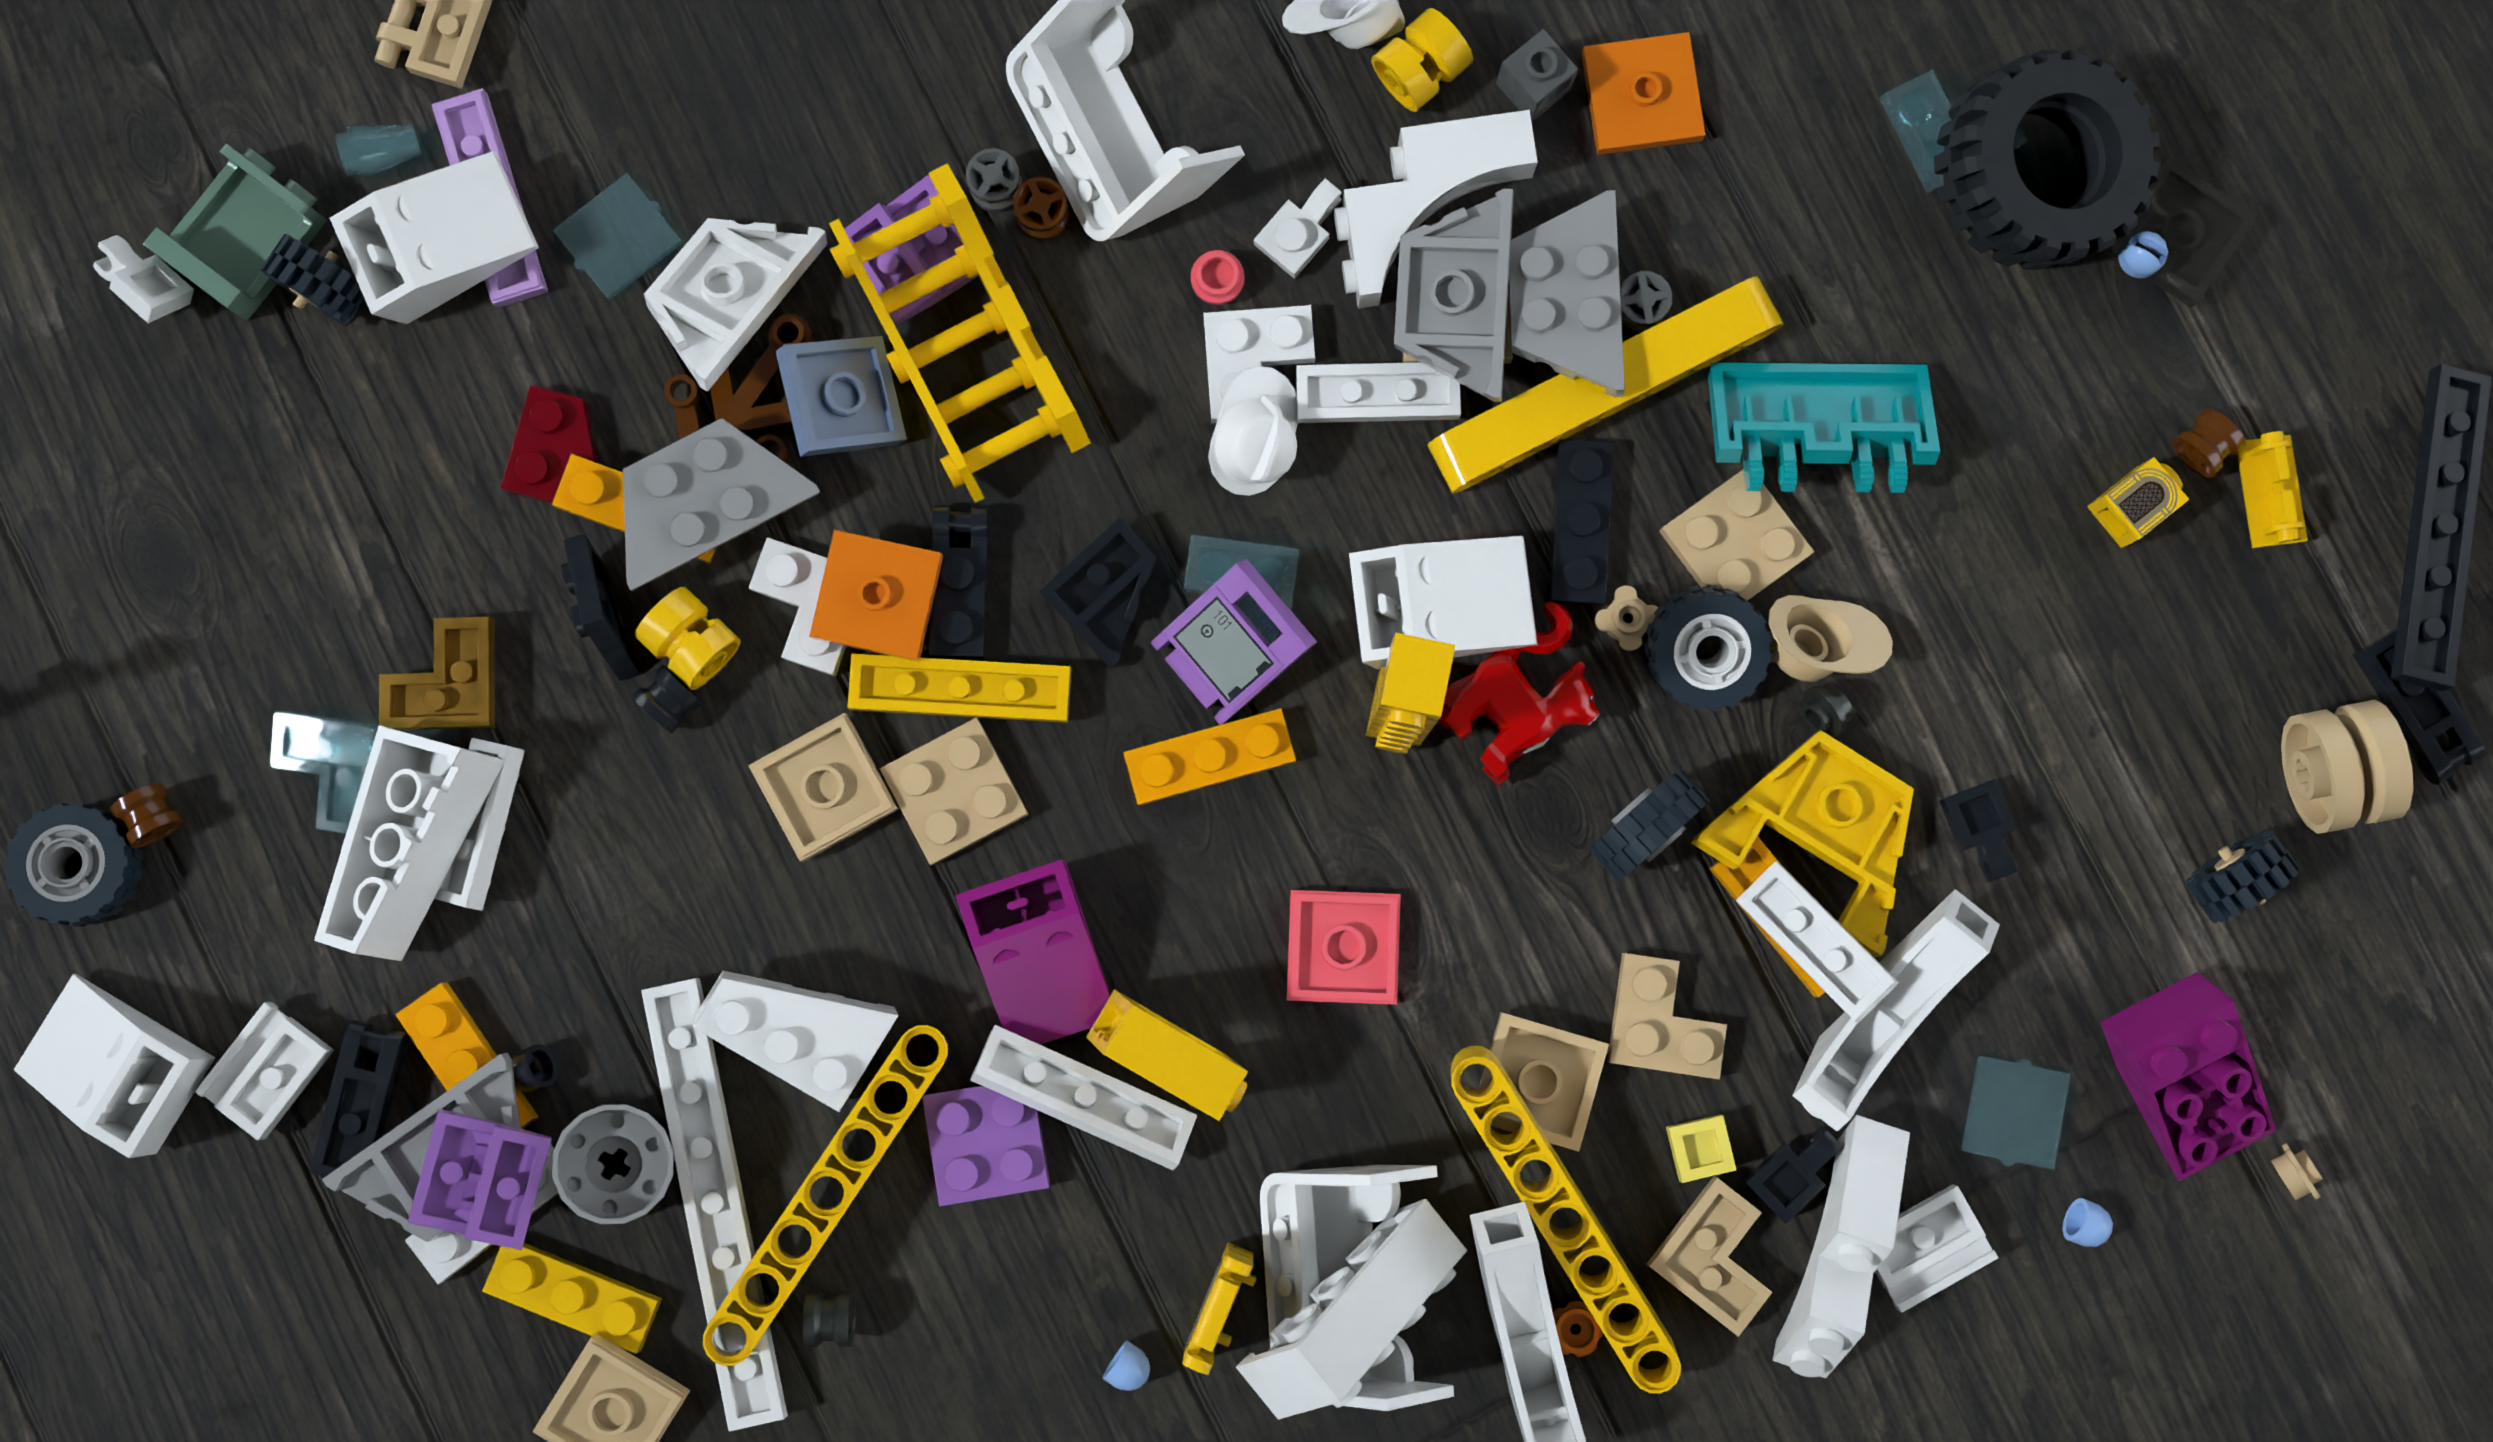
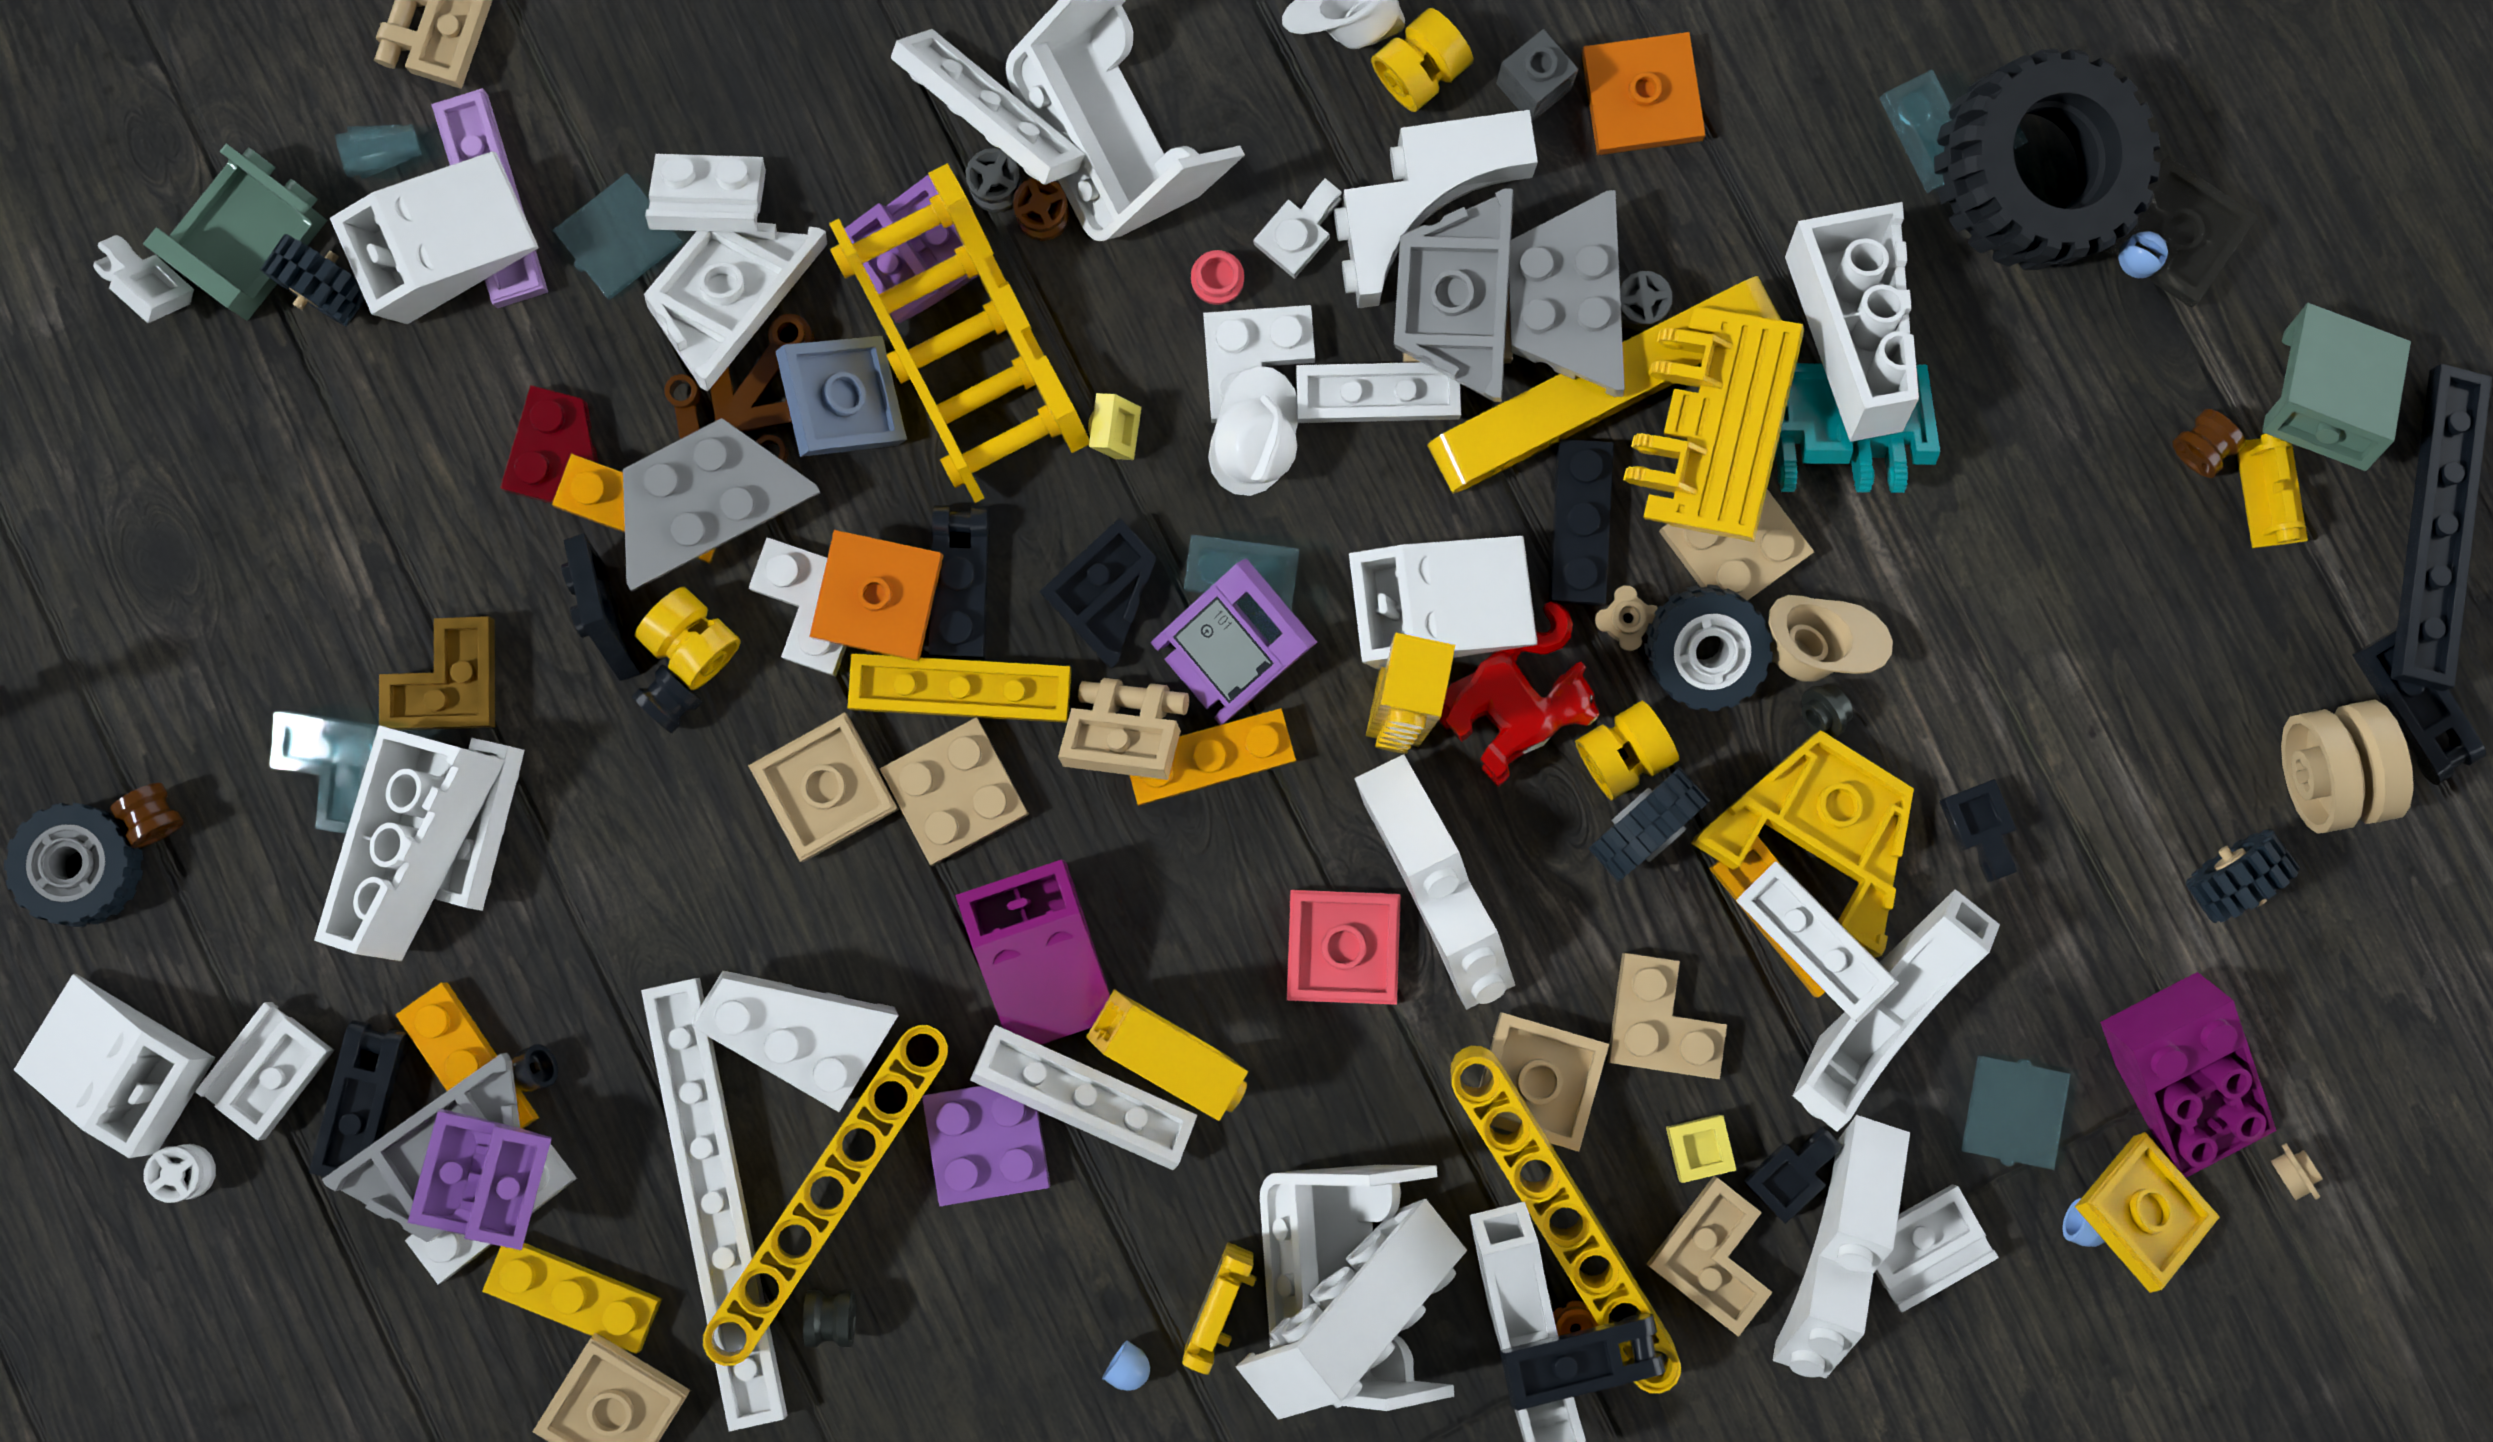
light grey wheel [552,1104,674,1224] -> none
brick [2087,457,2189,548] -> none
none -> white wheel [144,1144,216,1203]
none -> white plate [645,154,766,233]
none -> white plate [891,29,1085,185]
none -> tan plate [1058,678,1189,780]
none -> light yellow plate [1088,393,1141,460]
none -> white arch [1354,754,1515,1010]
none -> black plate [1499,1313,1666,1411]
none -> yellow wheel [1575,700,1679,801]
none -> yellow hinge [1623,306,1804,542]
none -> white wedge [1785,202,1919,442]
none -> yellow plate [2075,1132,2220,1293]
none -> sand green panel [2262,303,2411,471]

